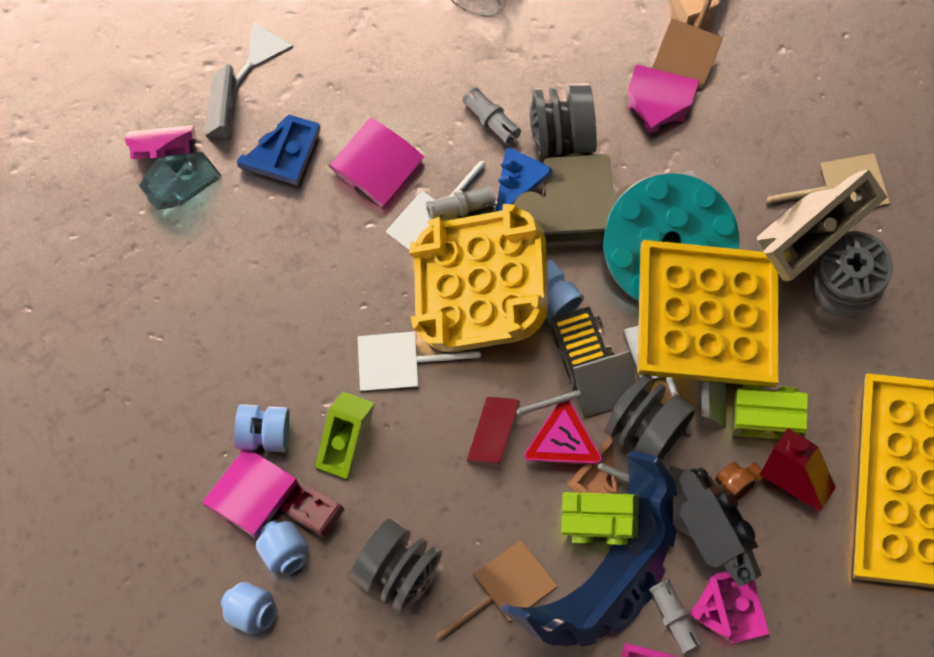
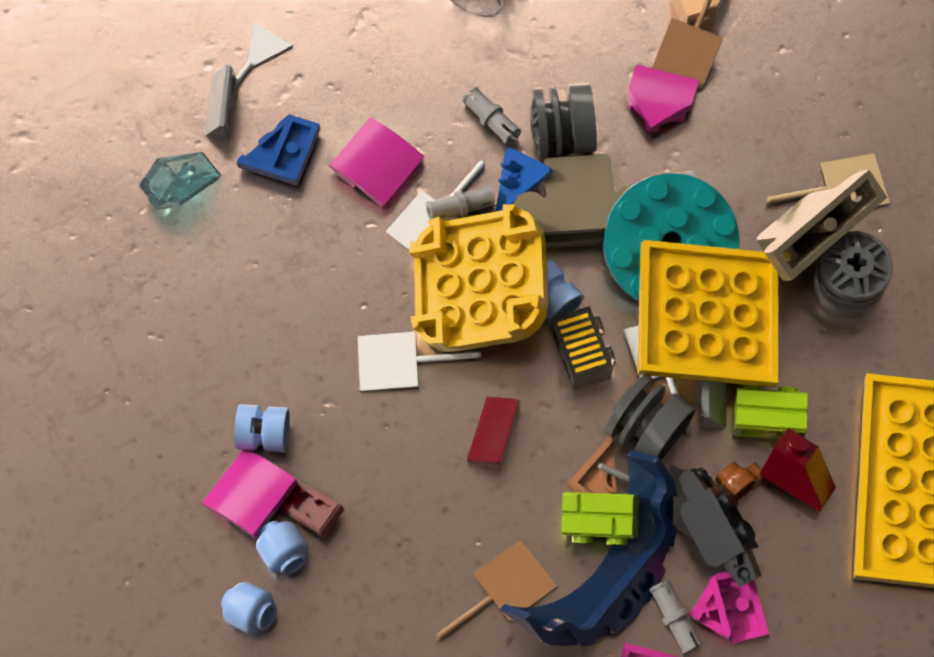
dark pink slope [125,125,195,159] -> none
lime slope [315,391,375,479] -> none
dark grey wheel [349,518,442,614] -> none
light grey piece [516,350,636,418] -> none
piece [524,400,601,464] -> none

